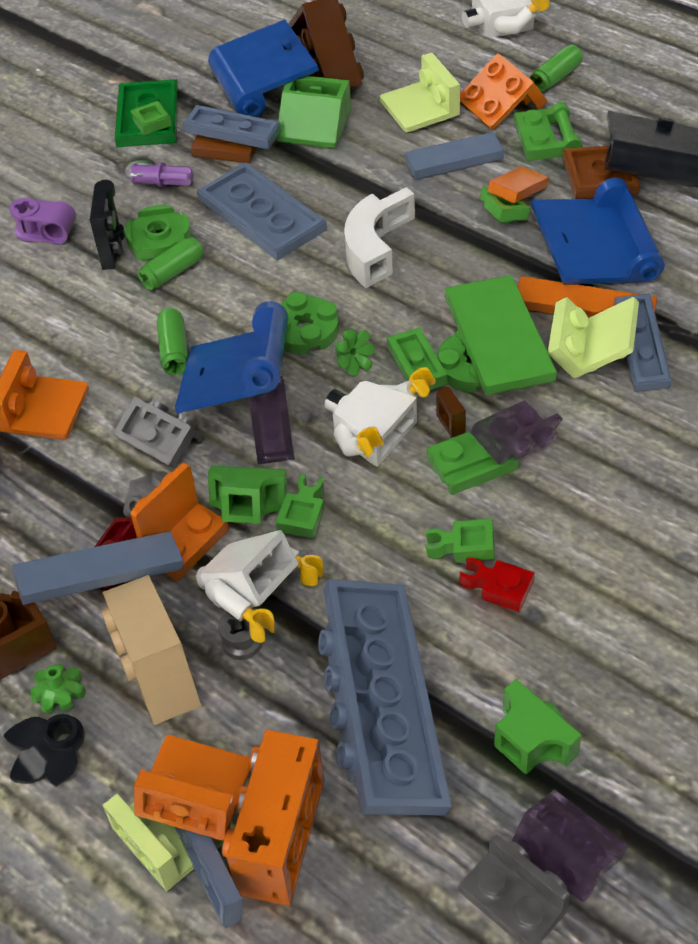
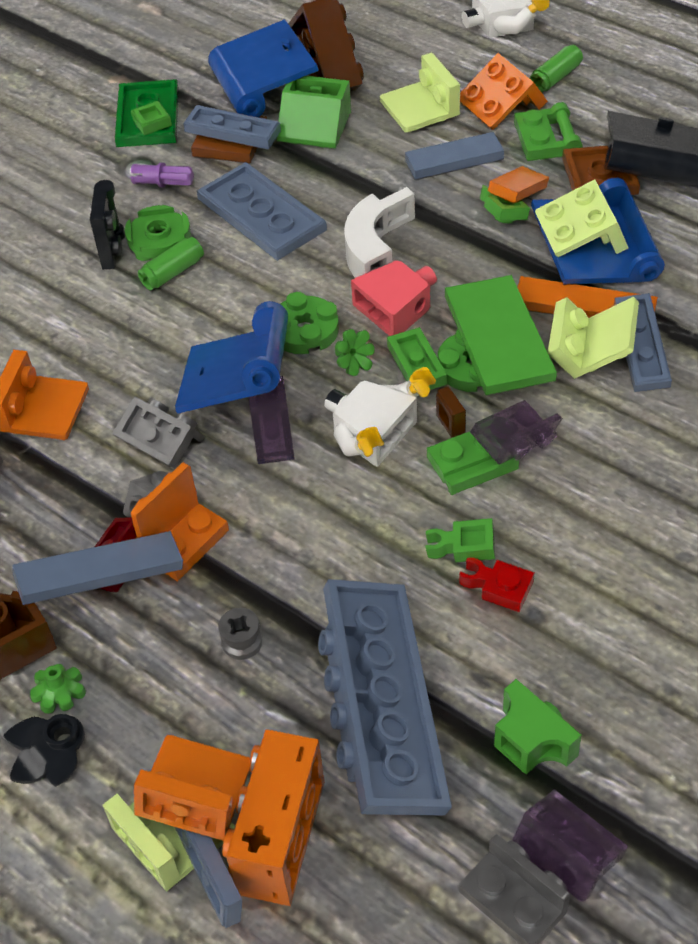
medium lavender piece [9,198,76,244] -> none
tan wedge [100,575,201,725] -> none
bright green piece [156,308,188,376] -> none
white torso [196,530,324,643] -> none
bright green brick [208,466,287,524] -> none
bright green plate [275,474,325,539] -> none
none -> coral torso [351,261,437,336]
none -> yellowish green bracket [535,180,629,257]

